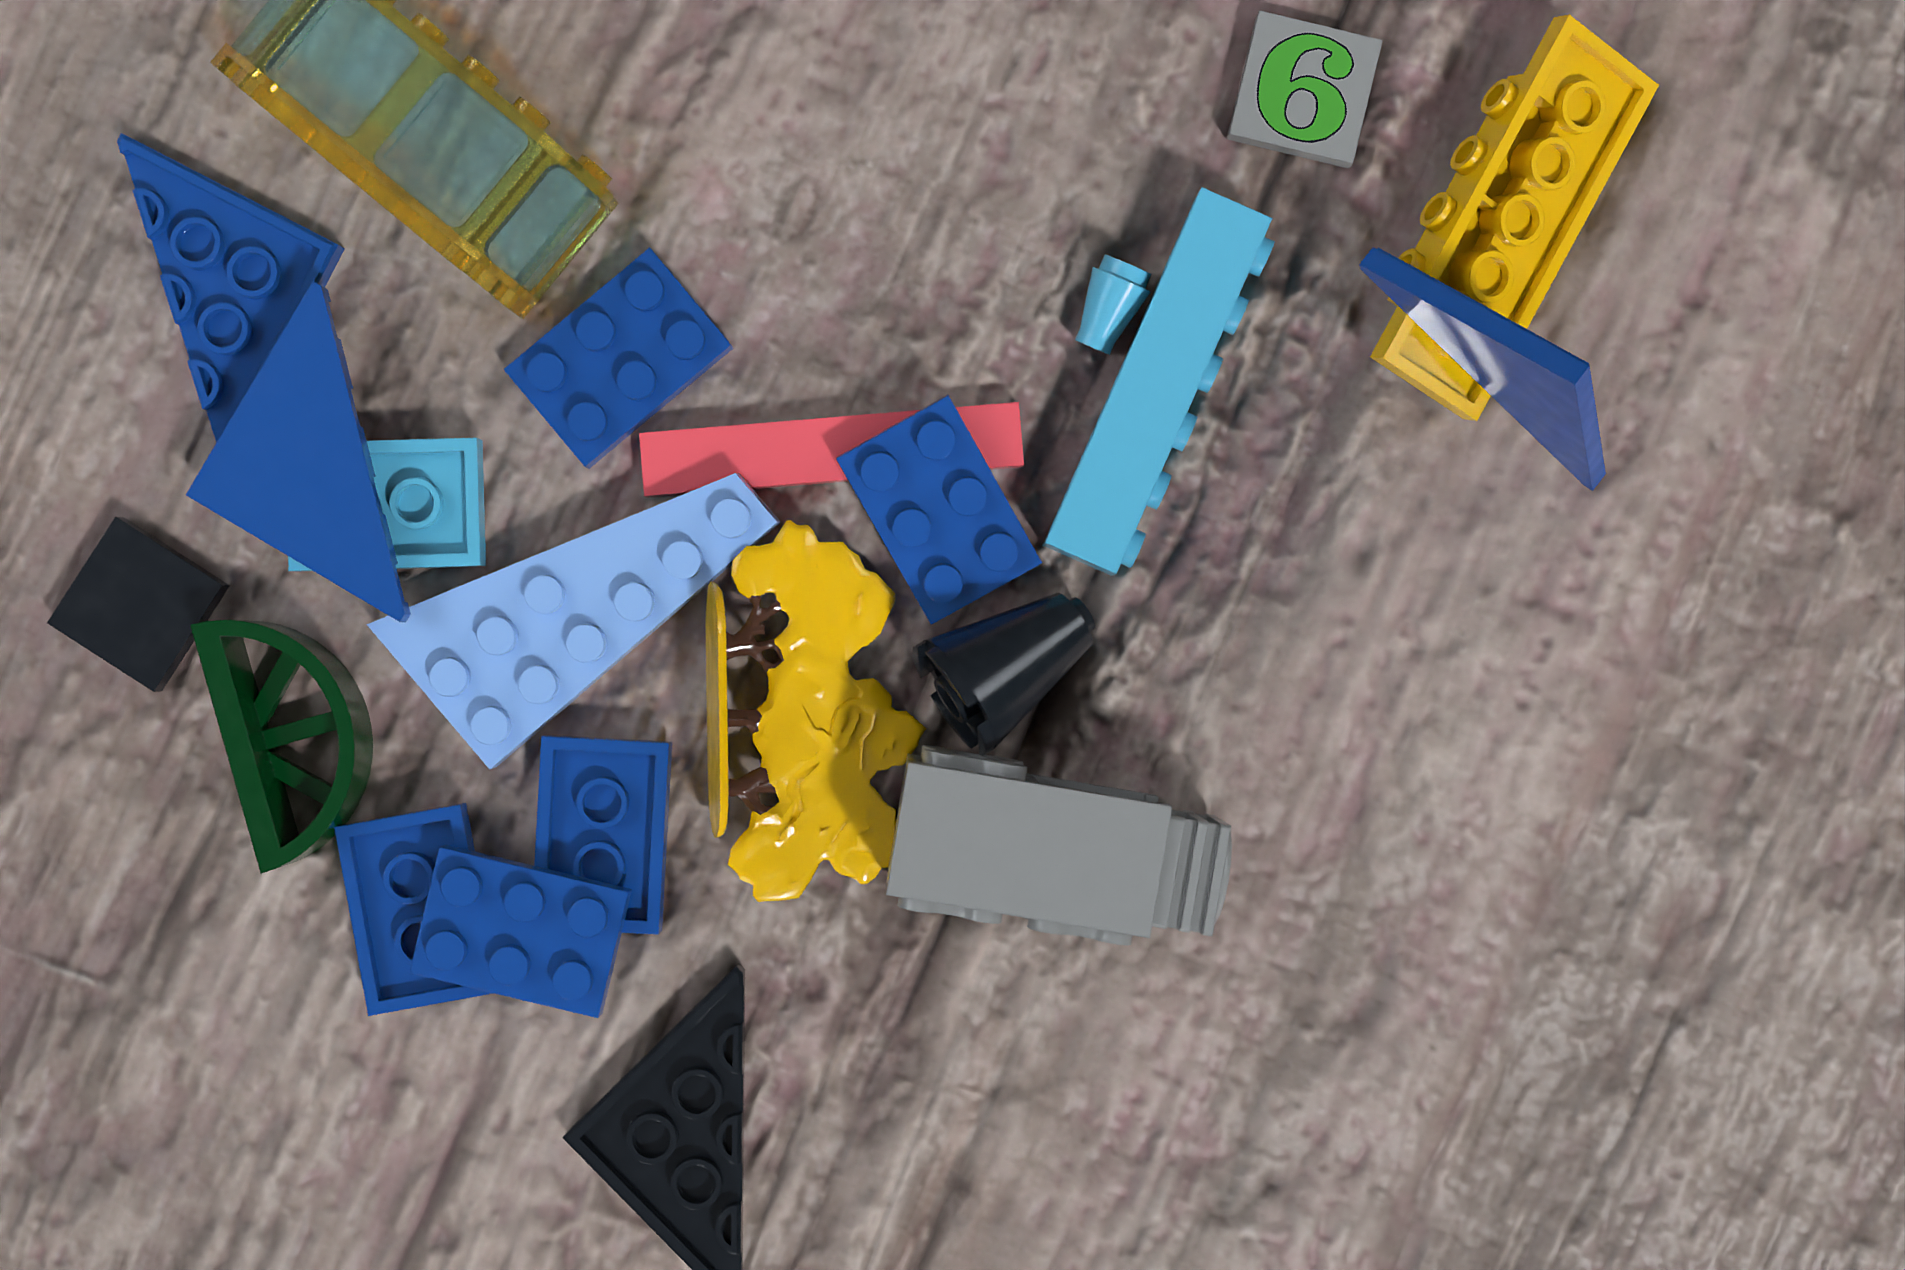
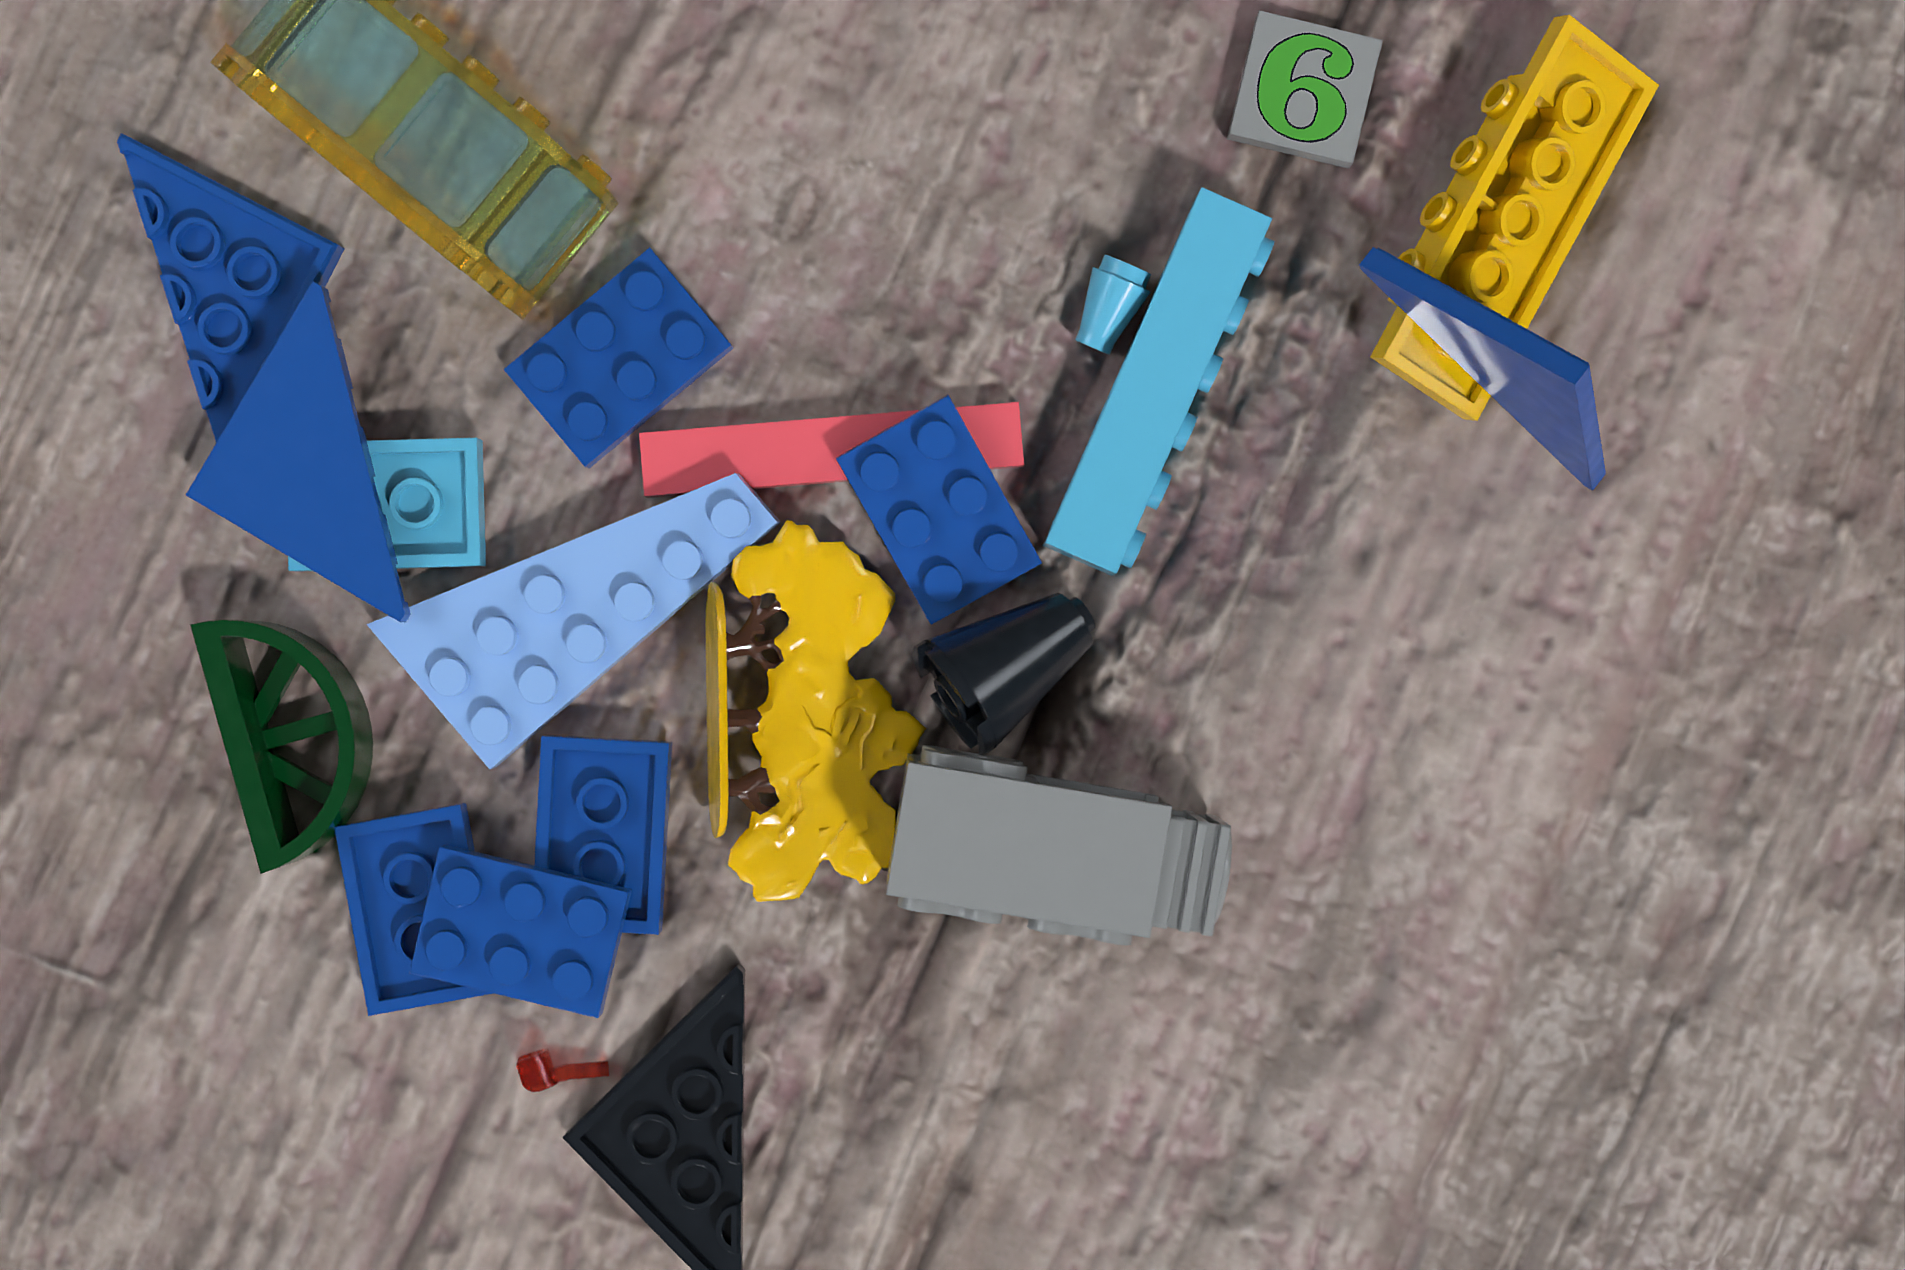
black tile [47,516,230,692] -> none
none -> clear red hand [516,1048,609,1092]

